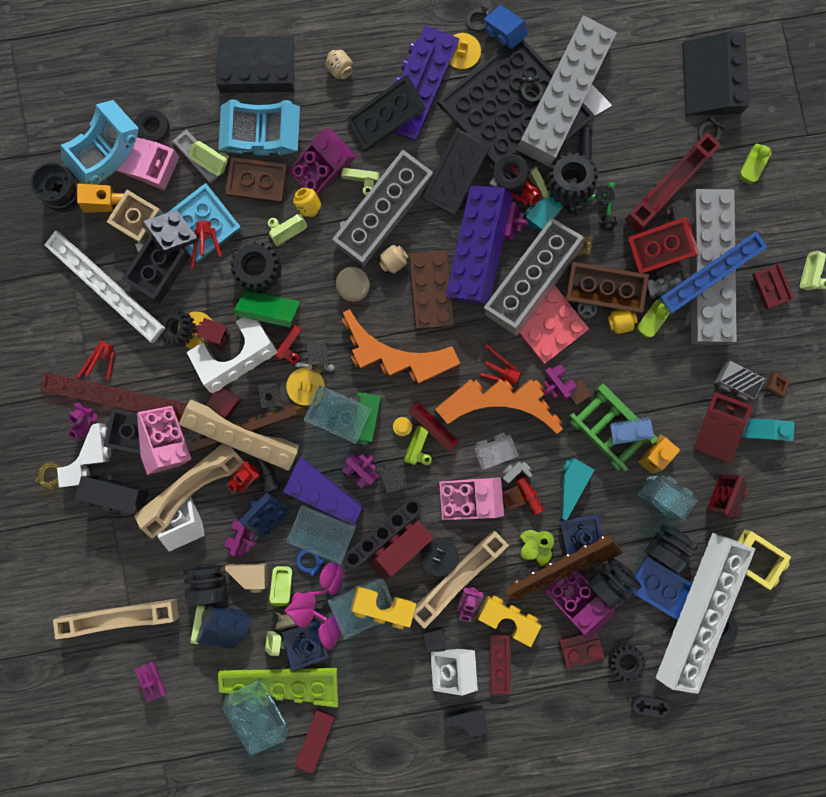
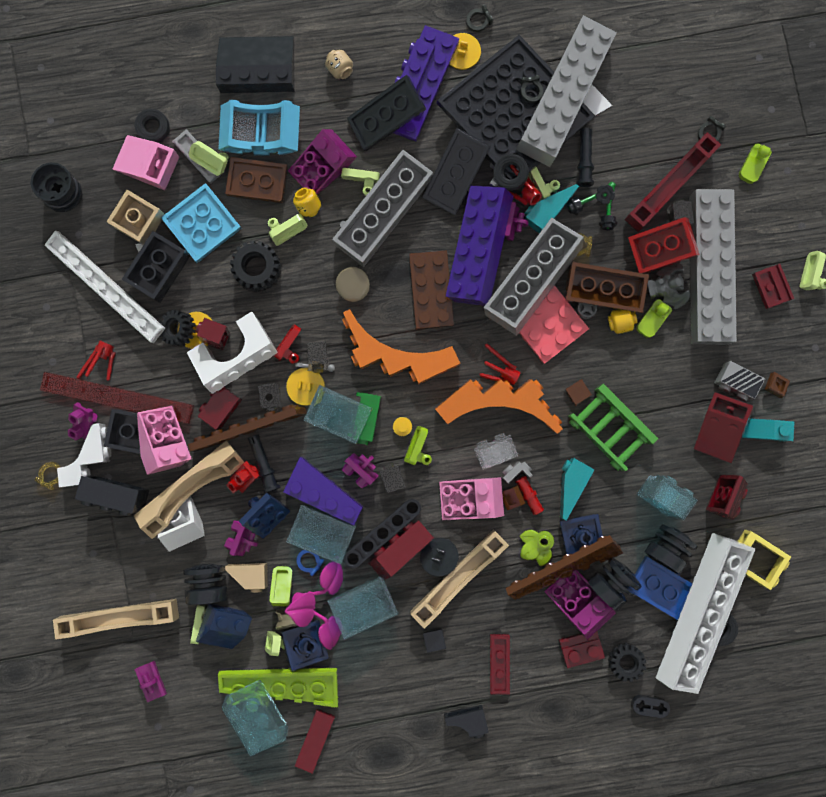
medium azure window [61,100,138,185] -> none
light orange torso [77,184,124,213] -> none
plate [142,210,198,255] -> none
tan arch [179,400,299,471] -> none
red plant [190,221,222,269] -> none
green tile [234,290,300,327] -> none
yellow arch [350,586,416,629] -> none
tan head [379,245,408,273] -> none
dark red tile [408,402,459,452] -> none
white slope [431,649,478,696] -> none
magenta hips [456,587,483,622] -> none
yellow arch [477,595,541,647] -> none
blue brick [484,5,528,49] -> none
magenta hips [543,365,577,401] -> none
black tyre [546,153,598,207] -> none
medium blue brick [610,417,654,445] -> none
light orange torso [637,434,680,474] -> none
blue plate [659,231,767,314] -> none
black slope [682,32,749,116] -> none

